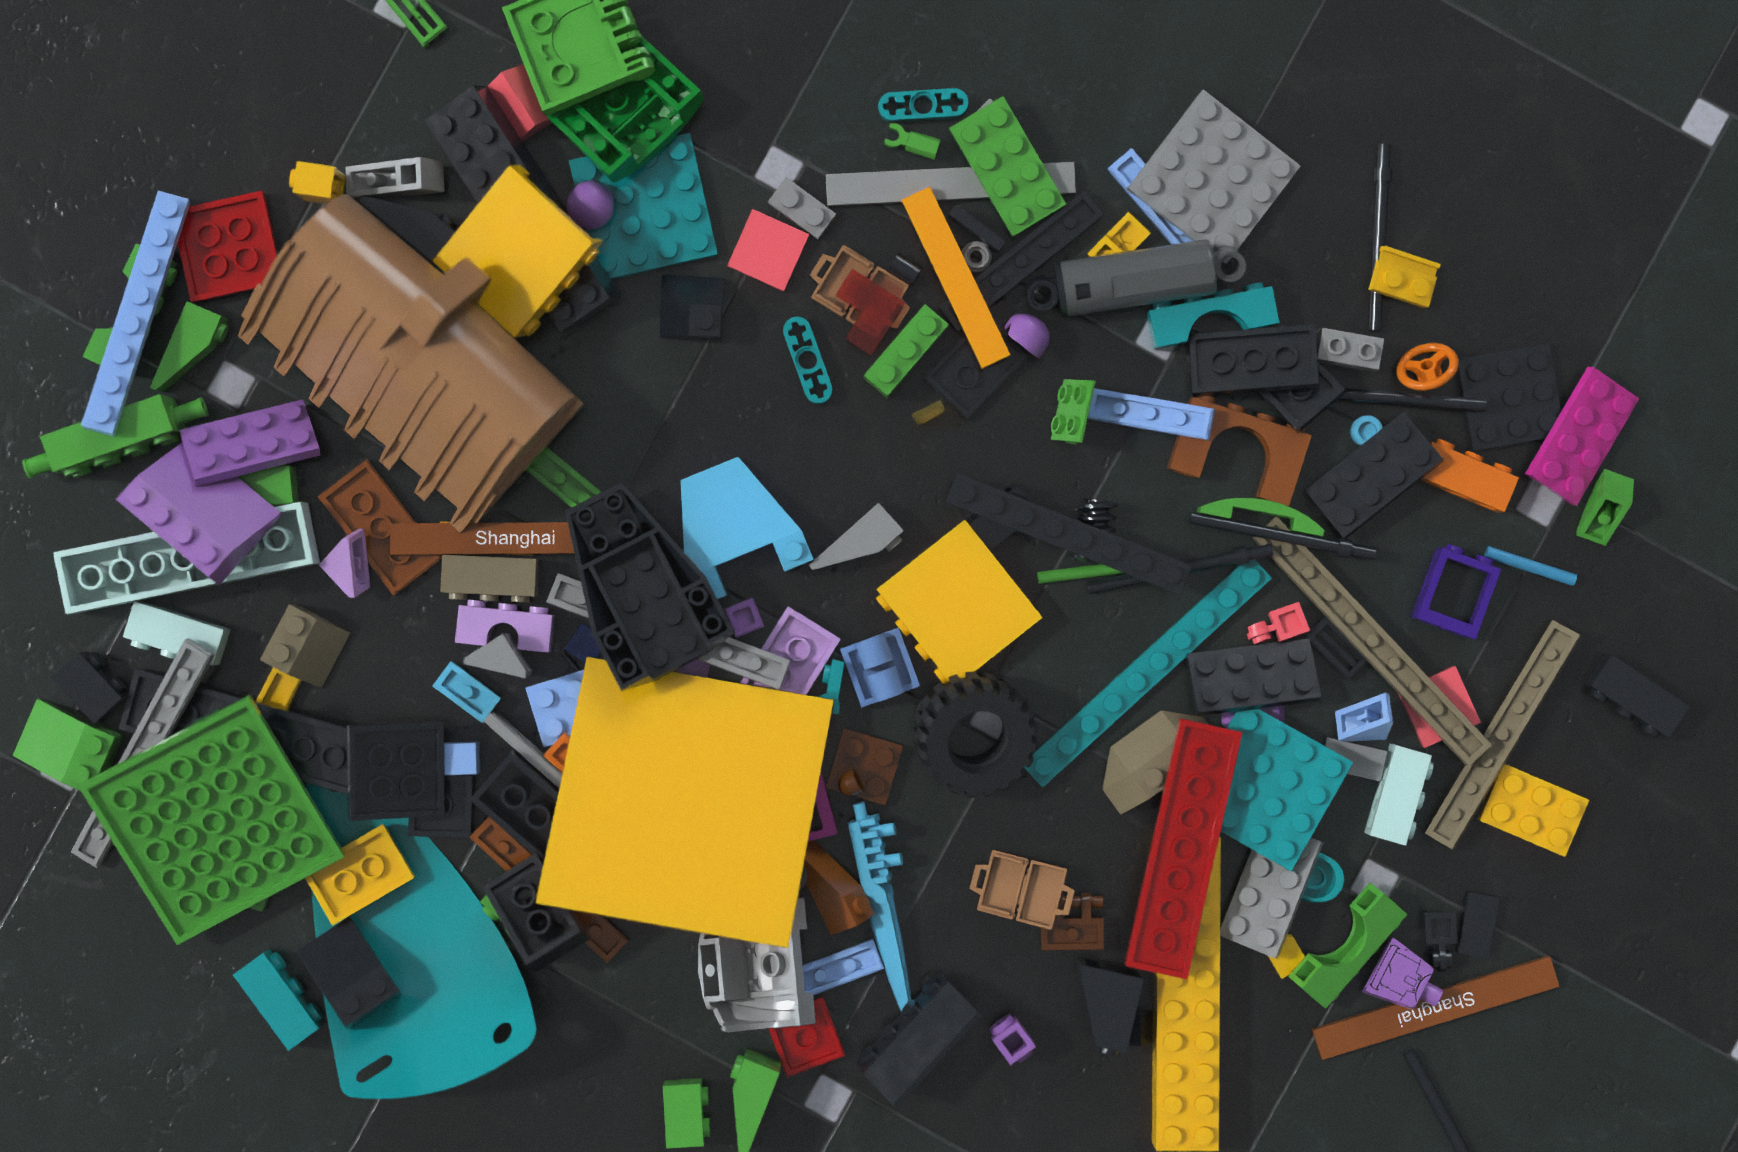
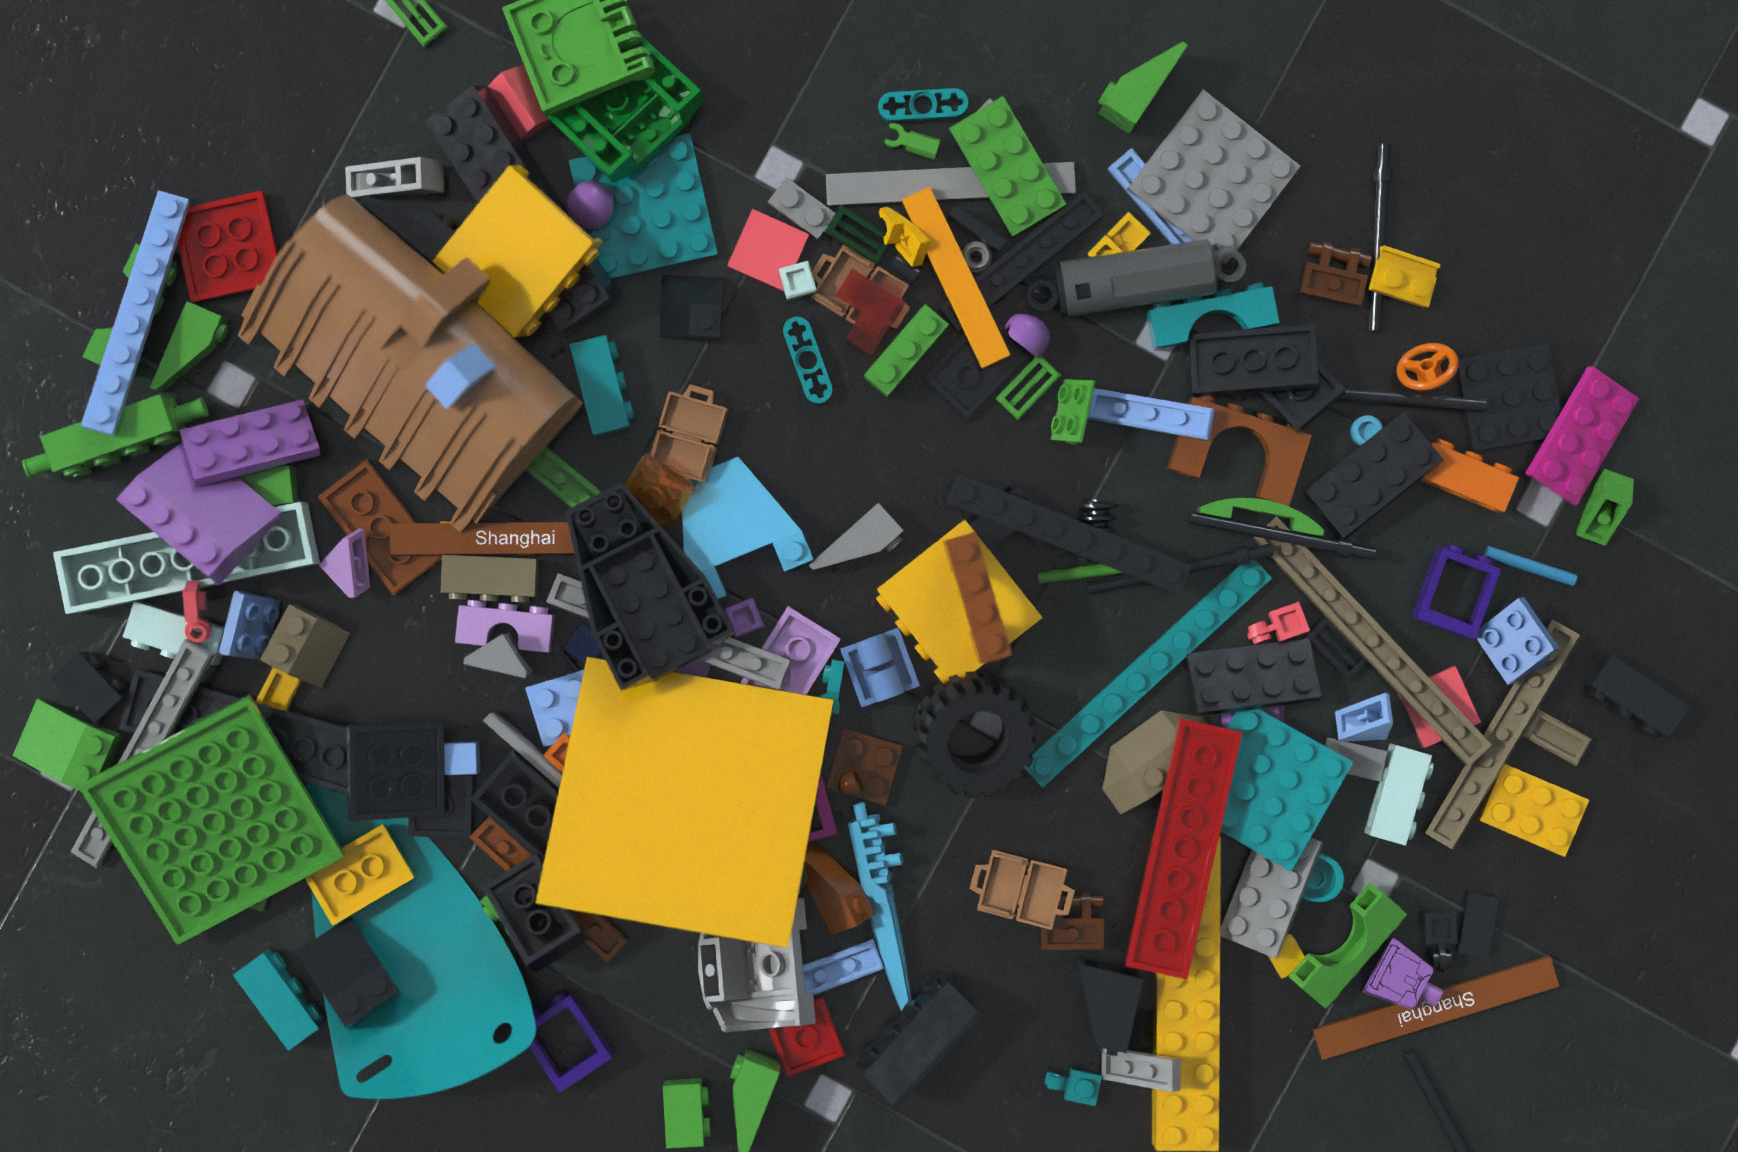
yellow brick [289,161,346,204] -> none
medium azure plate [433,661,502,723] -> none
clear yellow tile [912,400,945,426] -> none
medium lavender brick [989,1014,1036,1065] -> none
light grey brick [1316,328,1384,372] -> none
none -> coral plate [183,580,211,643]
none -> medium blue plate [218,590,281,660]
none -> light blue slope [425,343,496,410]
none -> dark purple window [529,991,614,1093]
none -> teal brick [569,335,635,437]
none -> clear orange plate [624,452,697,534]
none -> medium nougat piece [647,384,729,489]
none -> light aqua tile [778,261,817,301]
none -> dark green tile [824,205,889,264]
none -> yellow slope [879,207,931,267]
none -> dark orange arch [943,532,1012,664]
none -> bright green tile [996,356,1061,421]
none -> teal plate [1044,1067,1102,1106]
none -> bright green slope [1098,42,1188,134]
none -> light grey plate [1102,1050,1181,1092]
none -> reddish brown plate [1299,241,1372,307]
none -> medium blue plate [1476,597,1559,685]
none -> dark tan tile [1522,709,1592,766]

